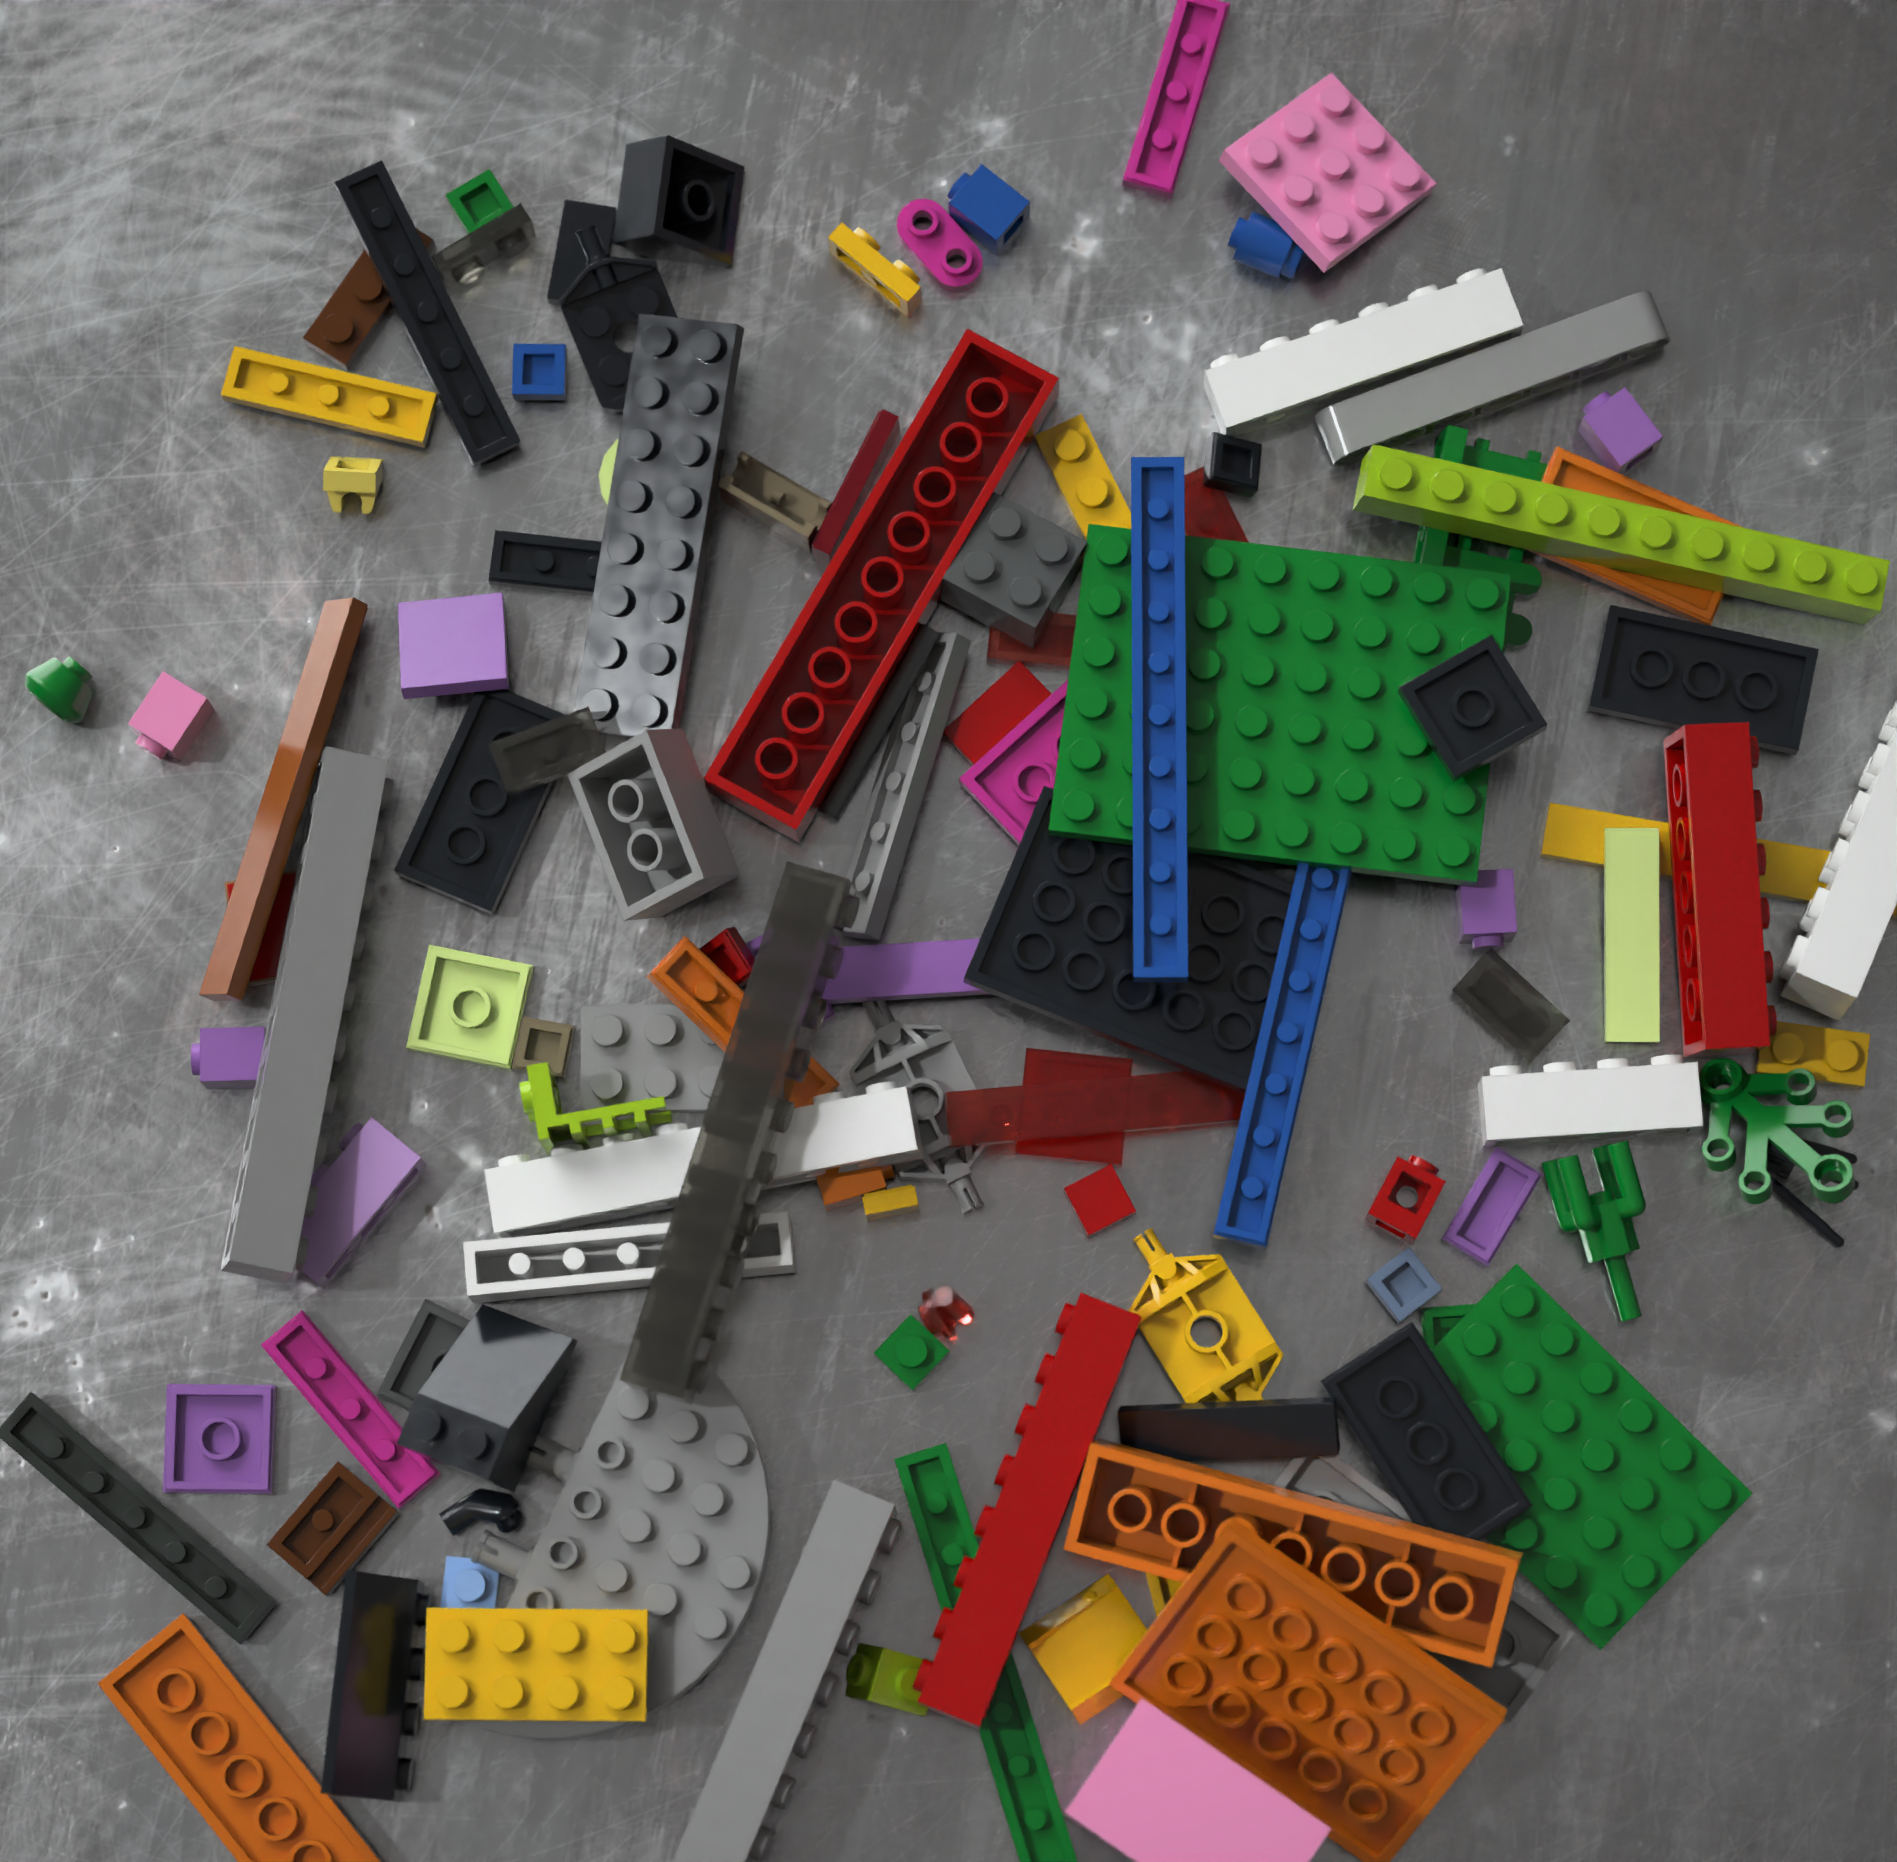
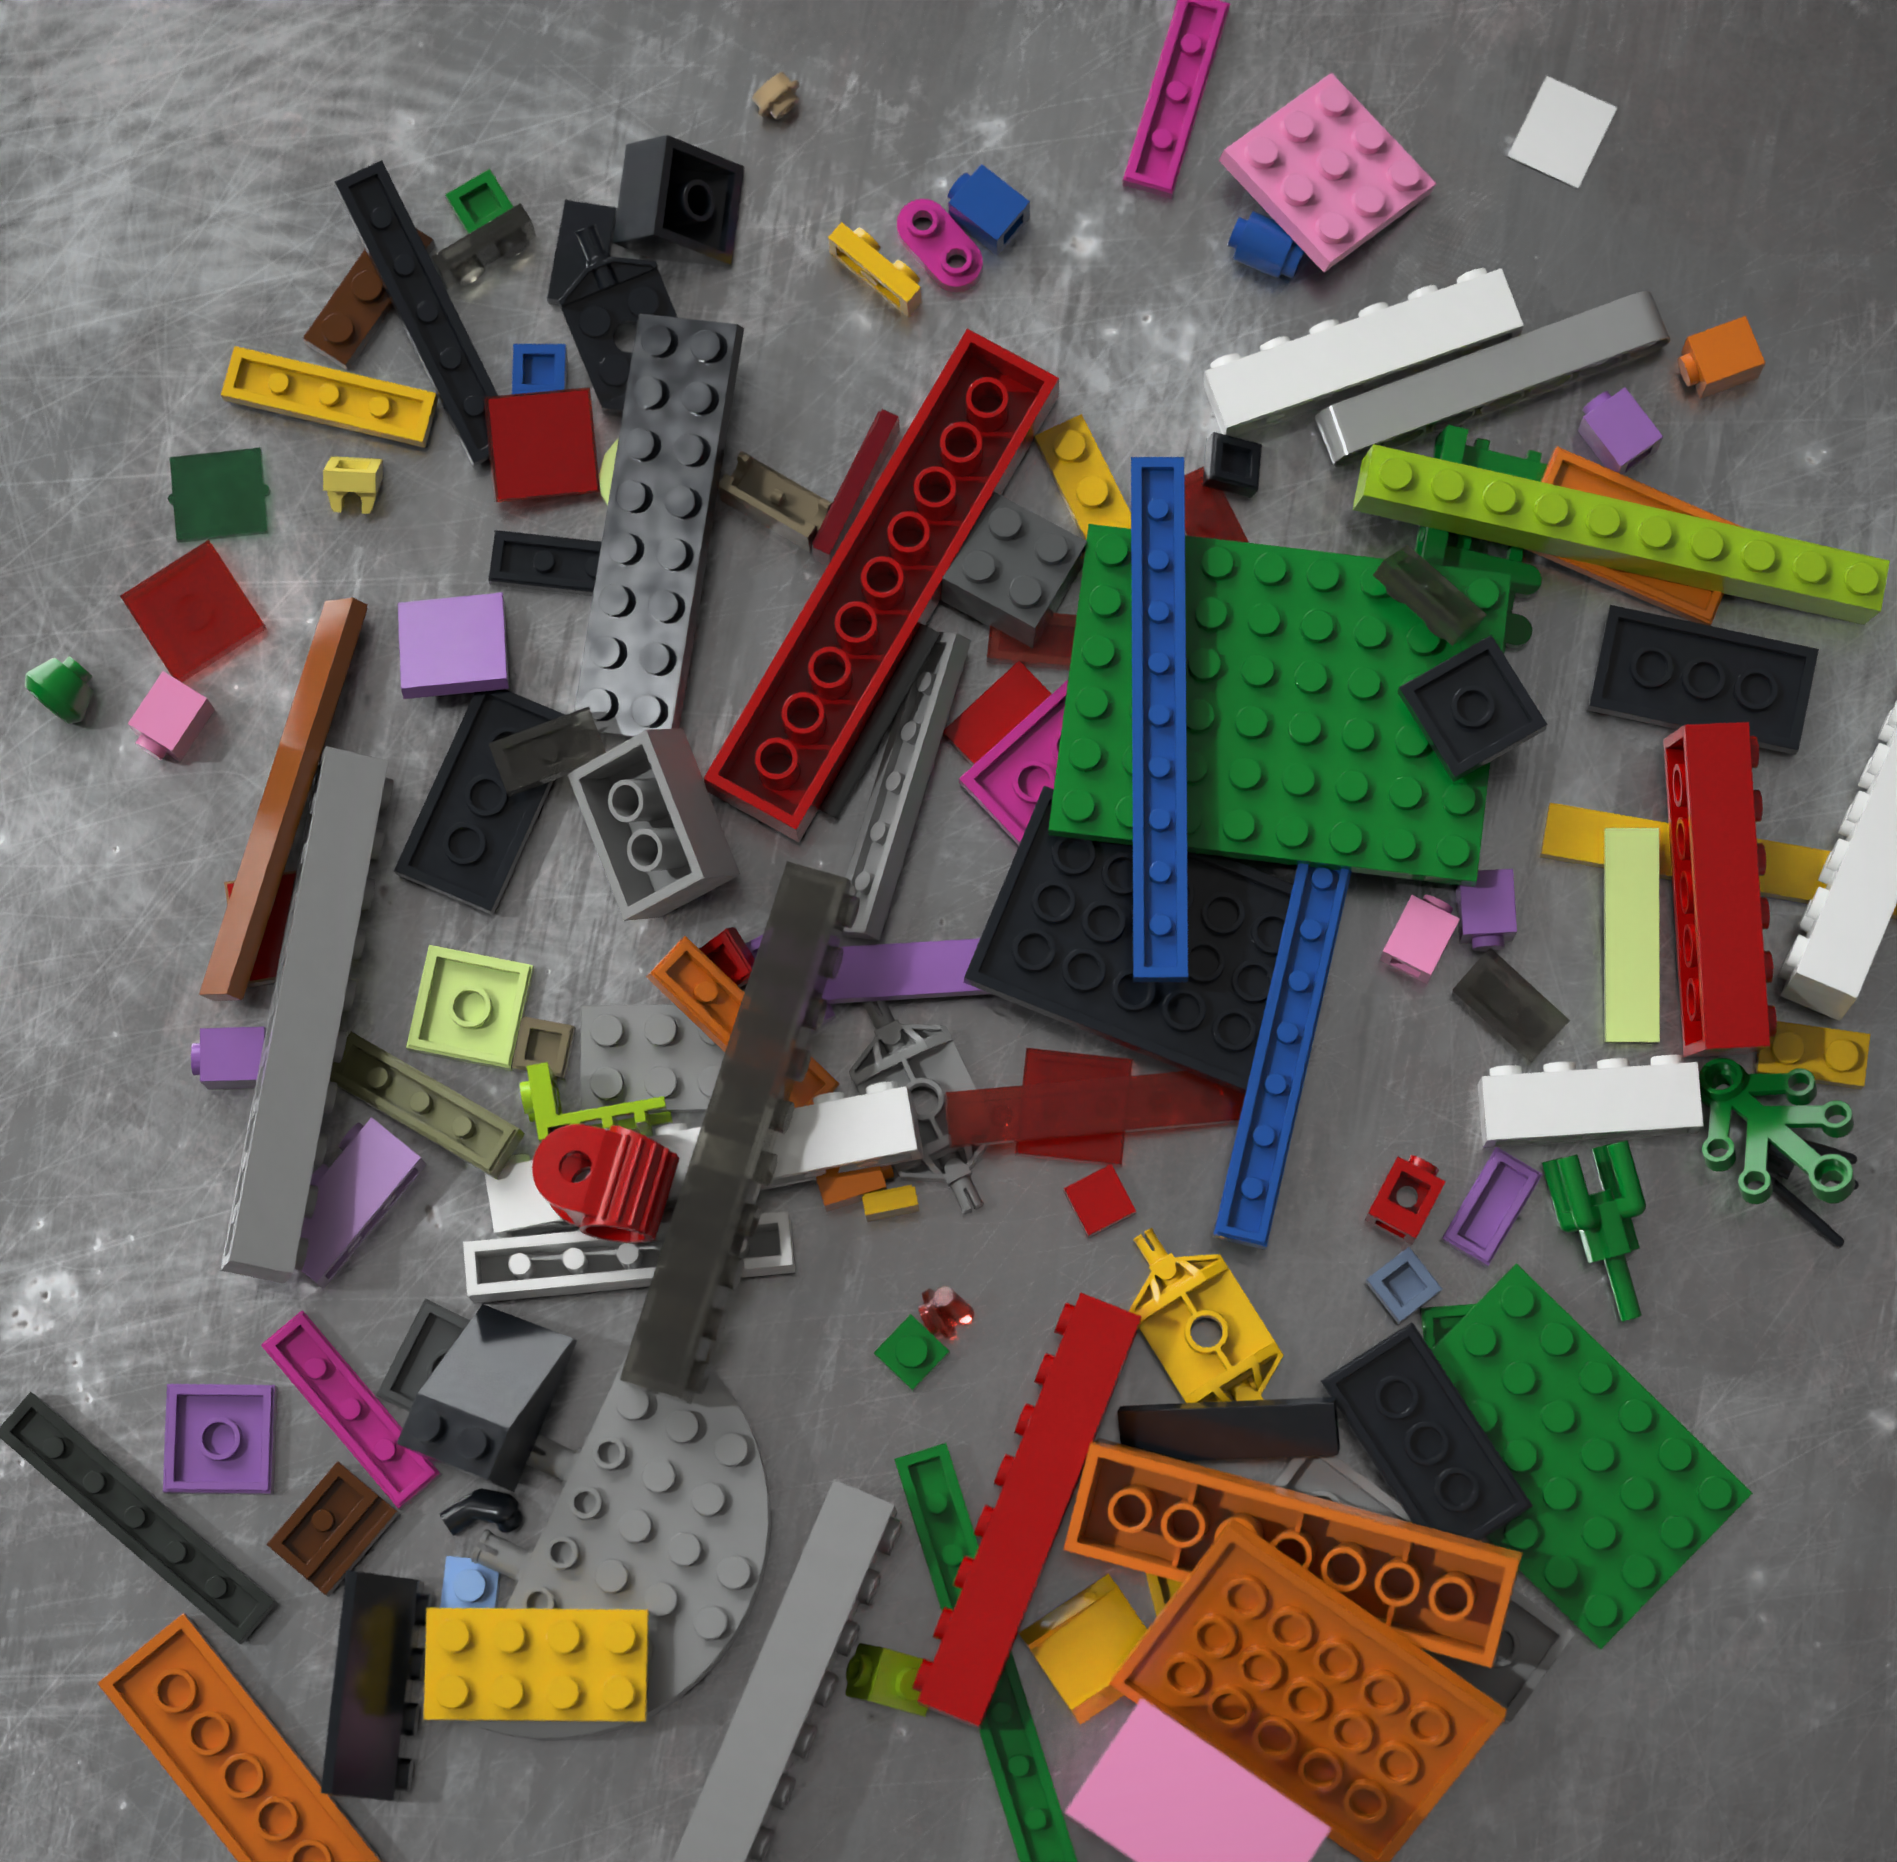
none -> clear red tile [120,539,267,683]
none -> clear green piece [168,447,271,543]
none -> olive tile [329,1031,525,1179]
none -> red tile [484,387,600,502]
none -> red piece [532,1124,680,1243]
none -> tan plate [752,72,800,120]
none -> clear smoke plate [1373,545,1486,646]
none -> bright pink brick [1380,895,1460,984]
none -> white sticker [1508,76,1617,188]
none -> orange brick [1678,316,1765,399]

